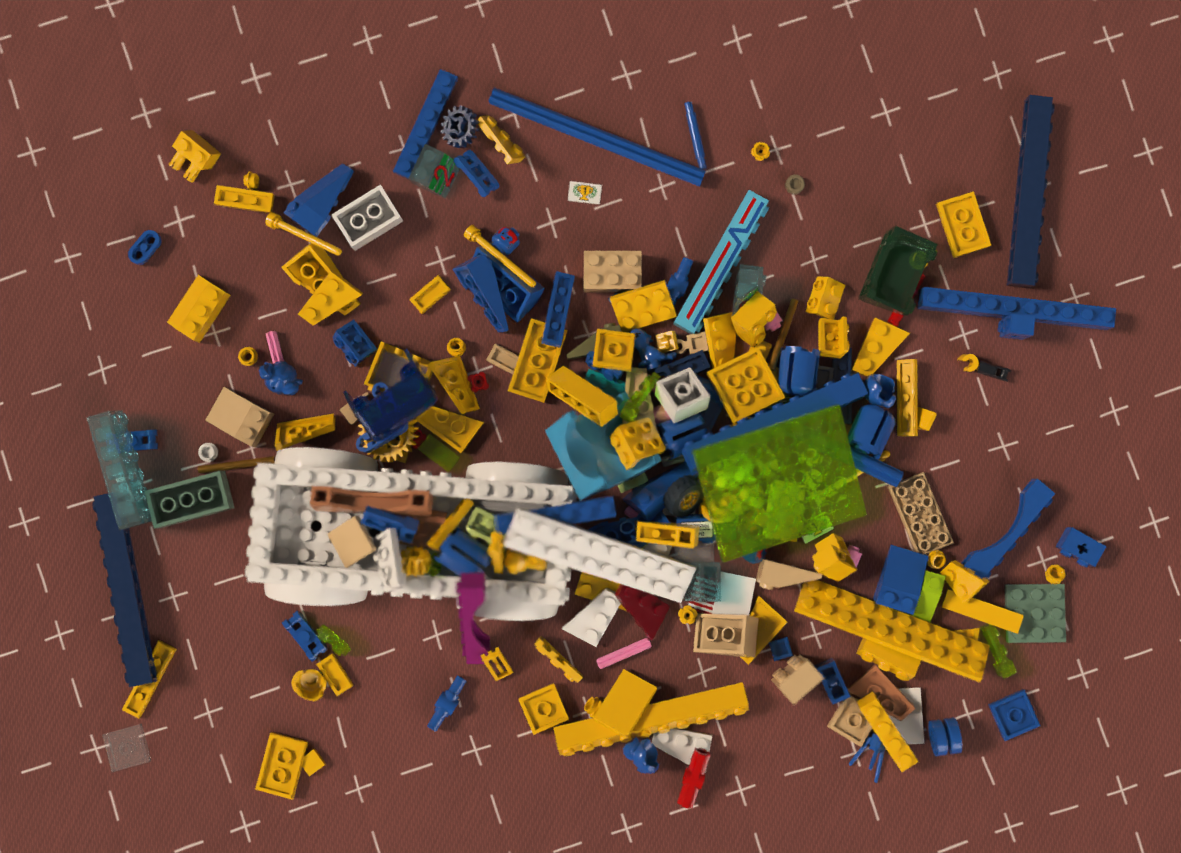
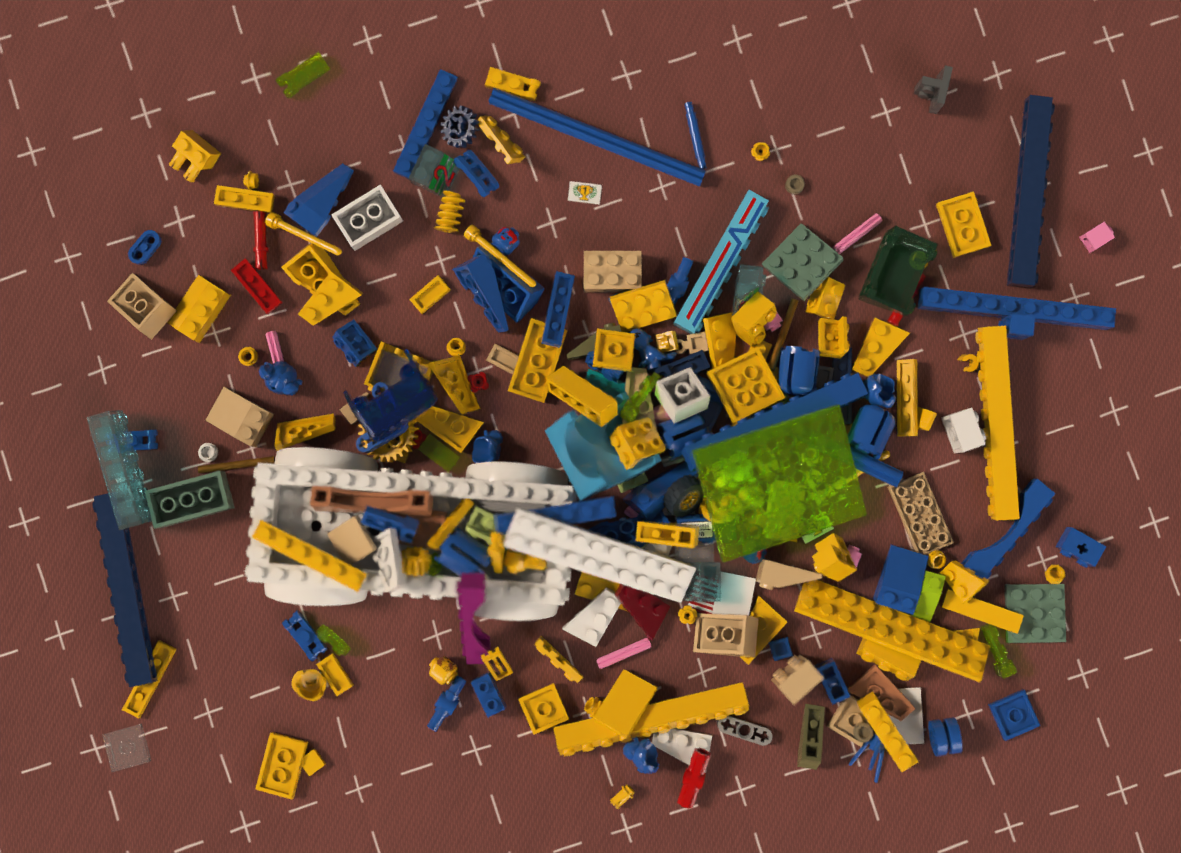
none -> tan slope [107,273,177,340]
none -> red plate [231,258,283,315]
none -> yellow plate [251,520,368,592]
none -> red pin [253,211,269,270]
none -> clear neon green plate [276,52,330,98]
none -> yellow head [429,656,458,685]
none -> yellow piece [434,191,466,233]
none -> blue brick [471,671,506,718]
none -> blue hair [472,430,503,463]
none -> yellow plate [485,67,541,101]
none -> yellow pin [610,784,635,809]
none -> light grey beam [717,715,772,745]
none -> sand green plate [762,223,844,301]
none -> olive slope [797,704,825,770]
none -> bright pink axle [833,213,882,254]
none -> dark tan tile [853,722,874,743]
none -> dark grey bracket [913,65,953,114]
none -> white brick [941,408,986,453]
none -> yellow brick [975,325,1019,521]
none -> bright pink brick [1079,221,1115,253]

